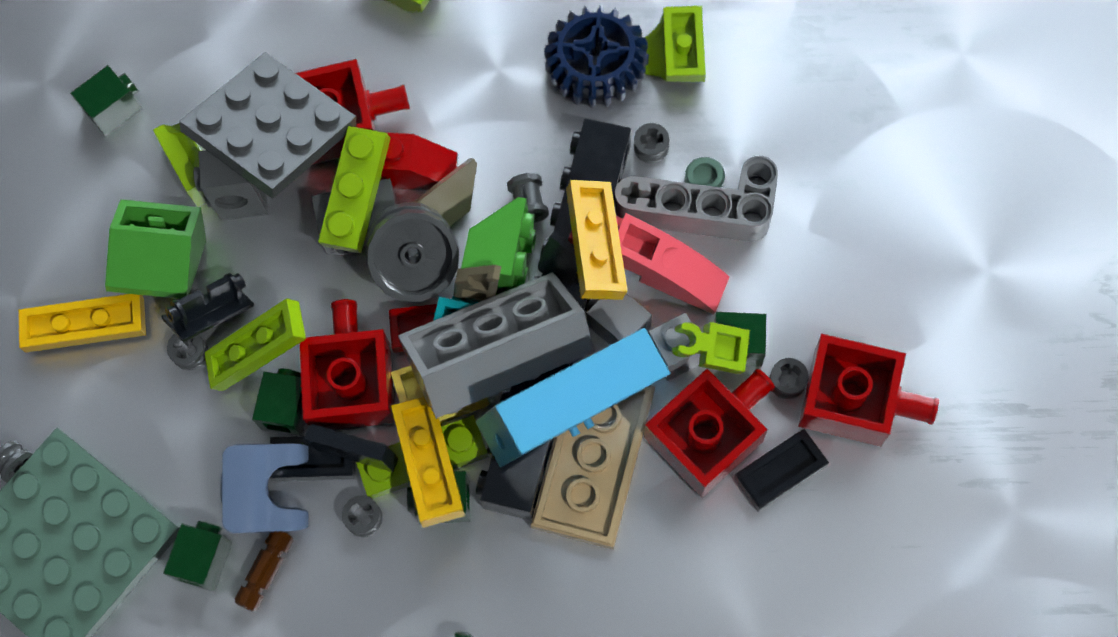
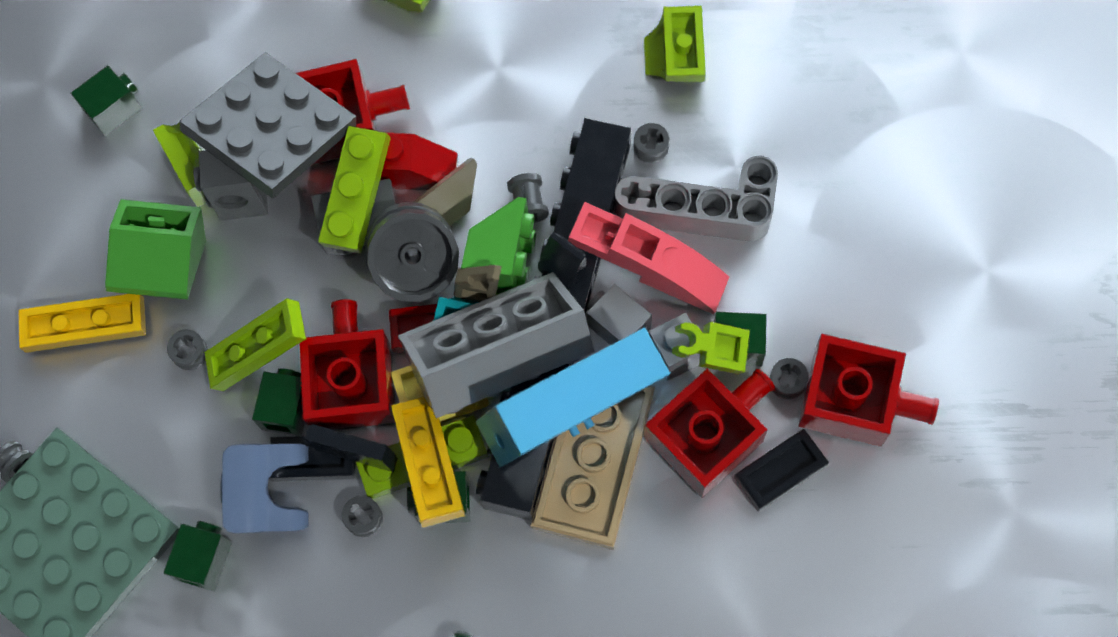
black hinge [161,273,254,342] -> none
reddish brown axle [235,531,294,612] -> none
dark blue gear [544,4,649,108] -> none
yellow plate [566,180,627,300] -> none
sand green tile [685,157,725,188] -> none

